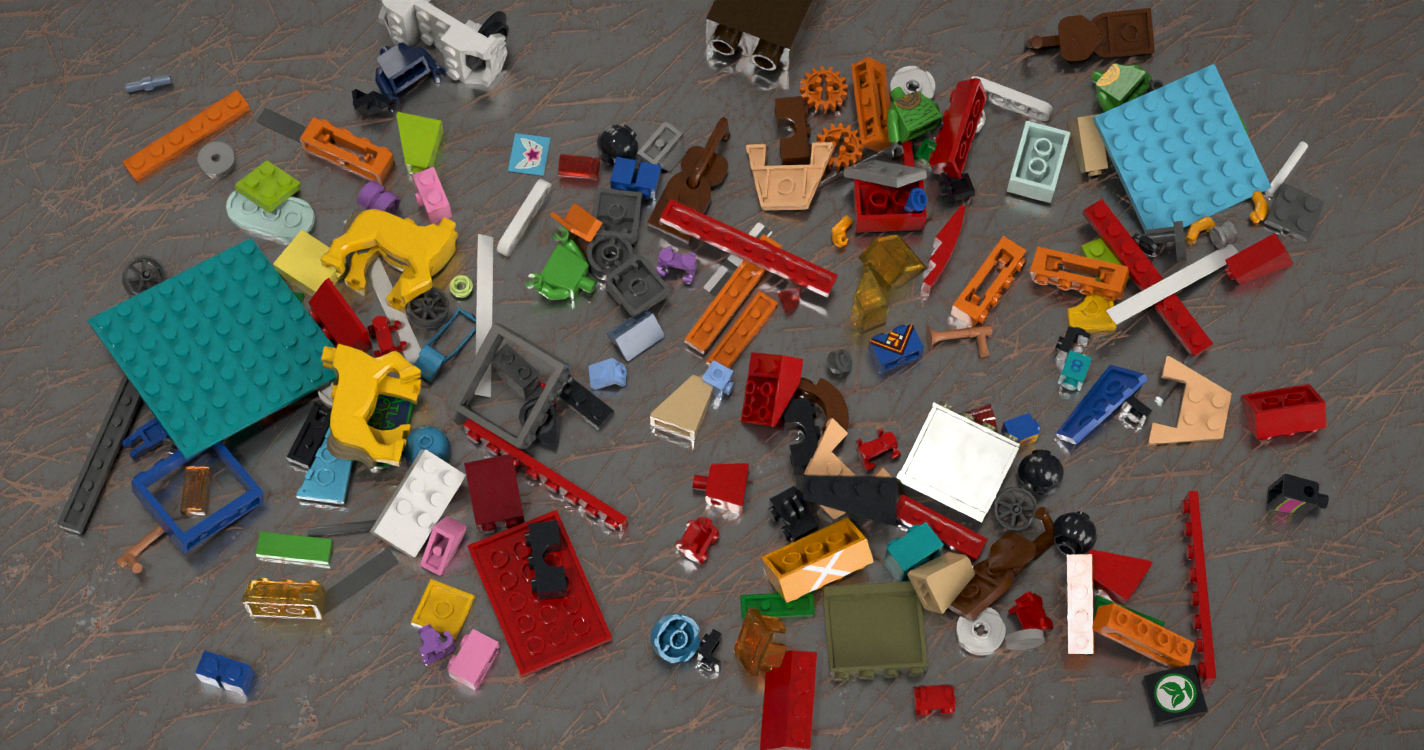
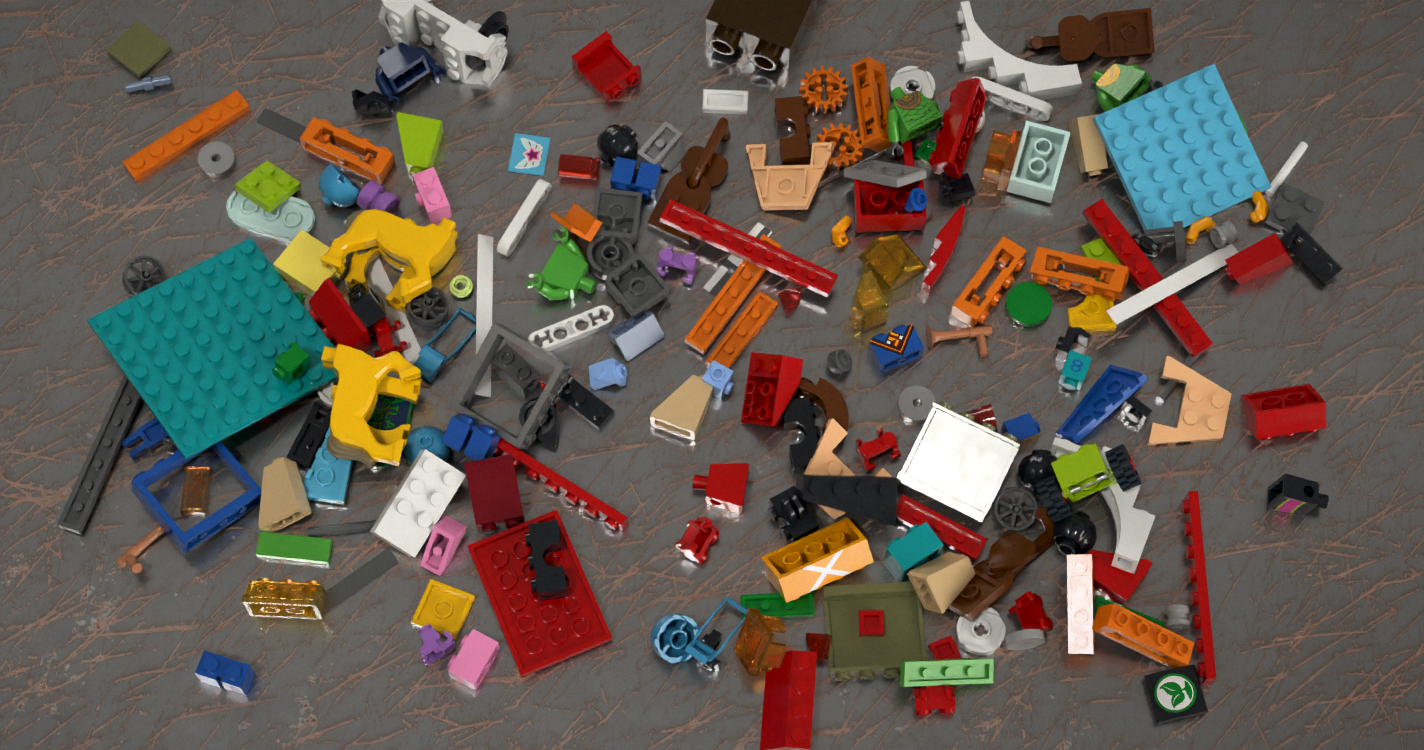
none -> olive tile [107,20,171,79]
none -> tan slope [258,457,312,533]
none -> green brick [272,341,310,385]
none -> dark azure cylinder [318,163,362,207]
none -> black brick [348,281,386,328]
none -> blue piece [441,413,501,461]
none -> white beam [528,305,614,352]
none -> red panel [572,31,641,103]
none -> dark azure piece [684,597,752,664]
none -> white tile [702,89,748,115]
none -> clear red tile [806,633,831,660]
none -> red tile [858,610,884,637]
none -> light grey piece [898,385,936,424]
none -> bright green plate [900,657,994,687]
none -> red plate [928,635,961,659]
none -> white arch [956,1,1082,100]
none -> clear orange panel [981,129,1022,191]
none -> green tile [1005,282,1052,327]
none -> brick [1036,443,1141,523]
none -> white arch [1051,437,1155,574]
none -> light grey wheel [1165,604,1191,630]
none -> black plate [1280,223,1343,285]

